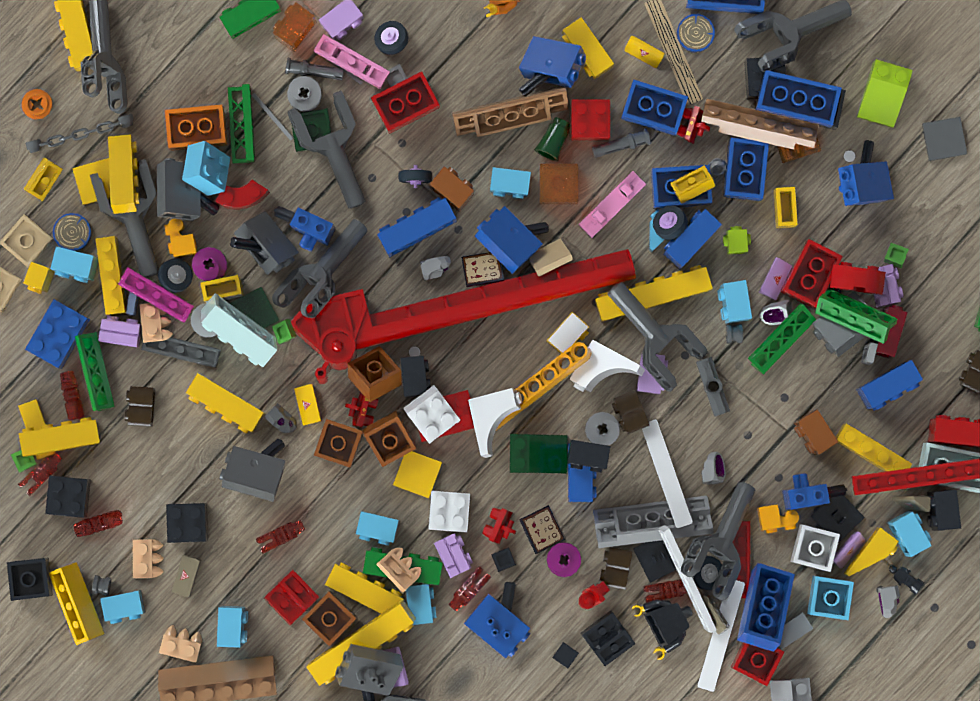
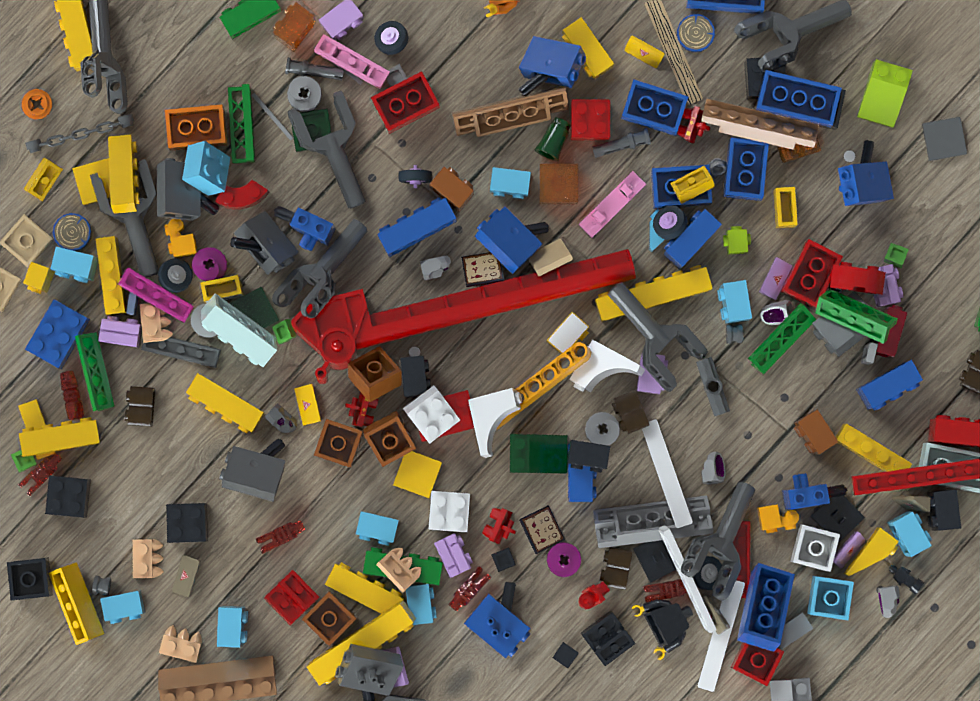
clear red hinge [73,510,123,537] -> none

